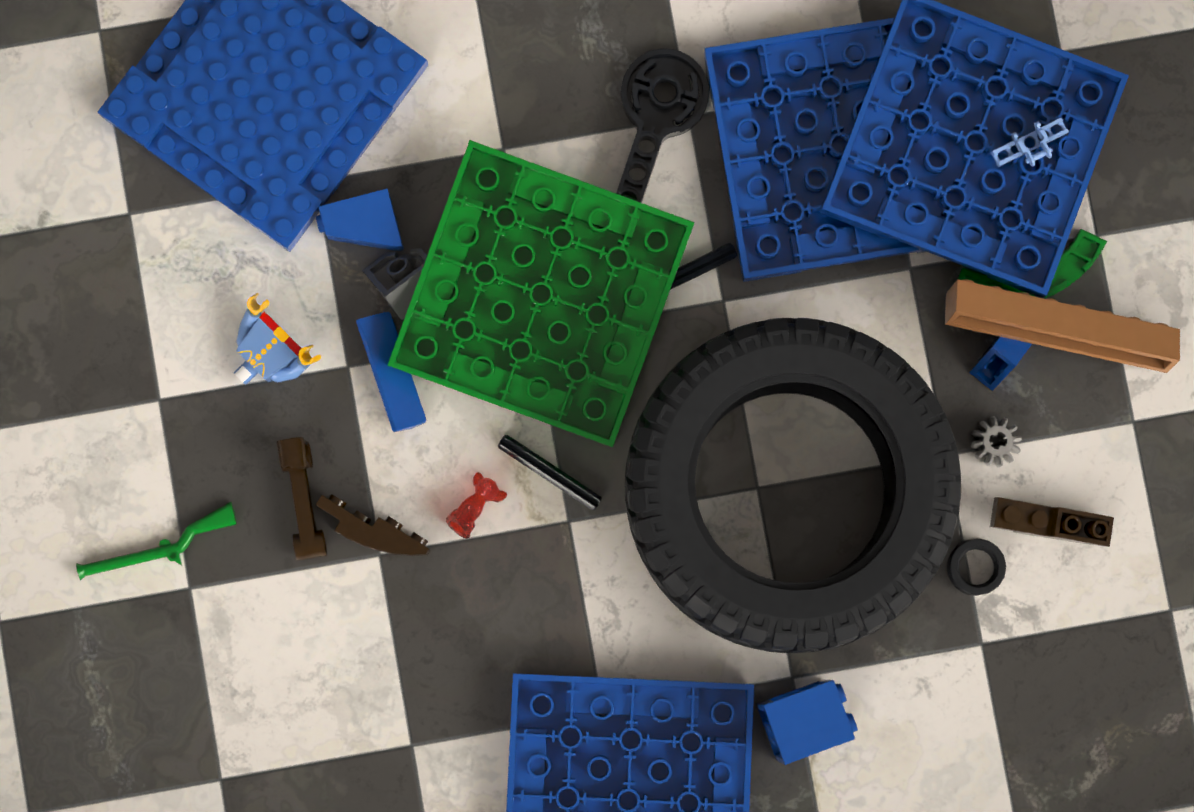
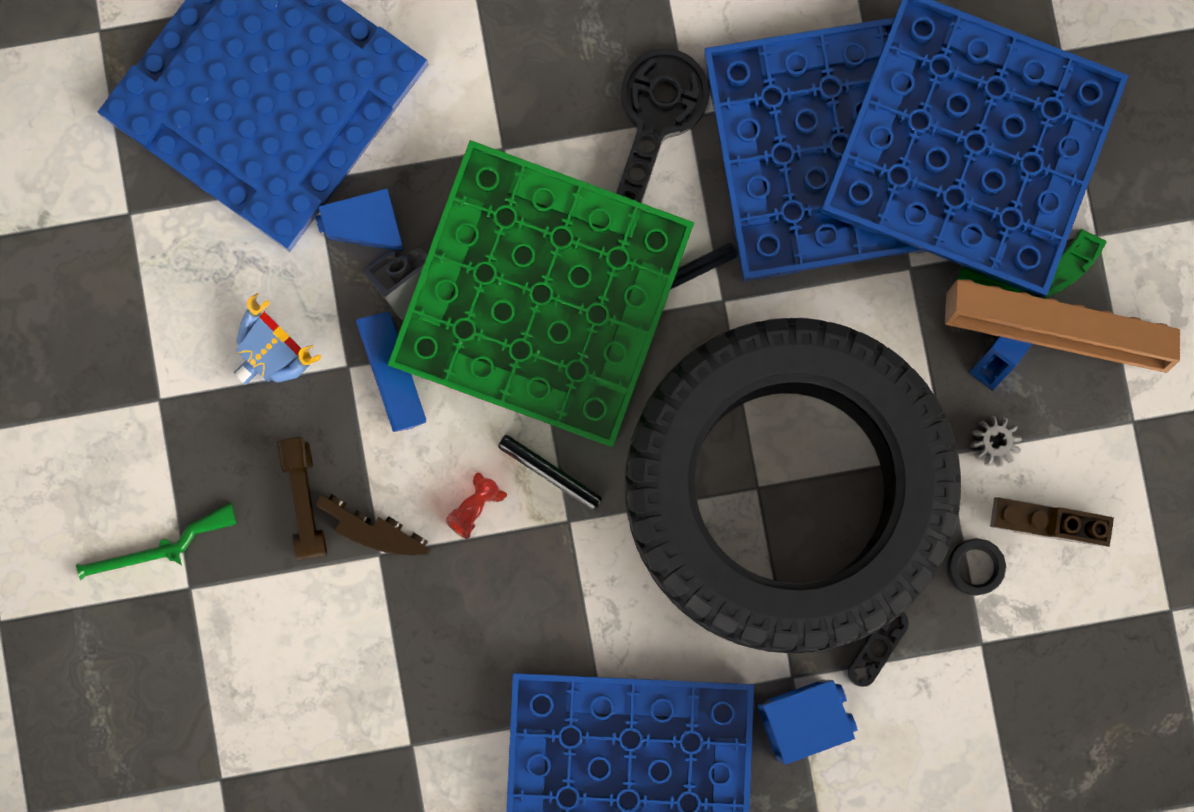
light blue piece [991,117,1069,167] -> none
none -> black beam [848,612,909,687]

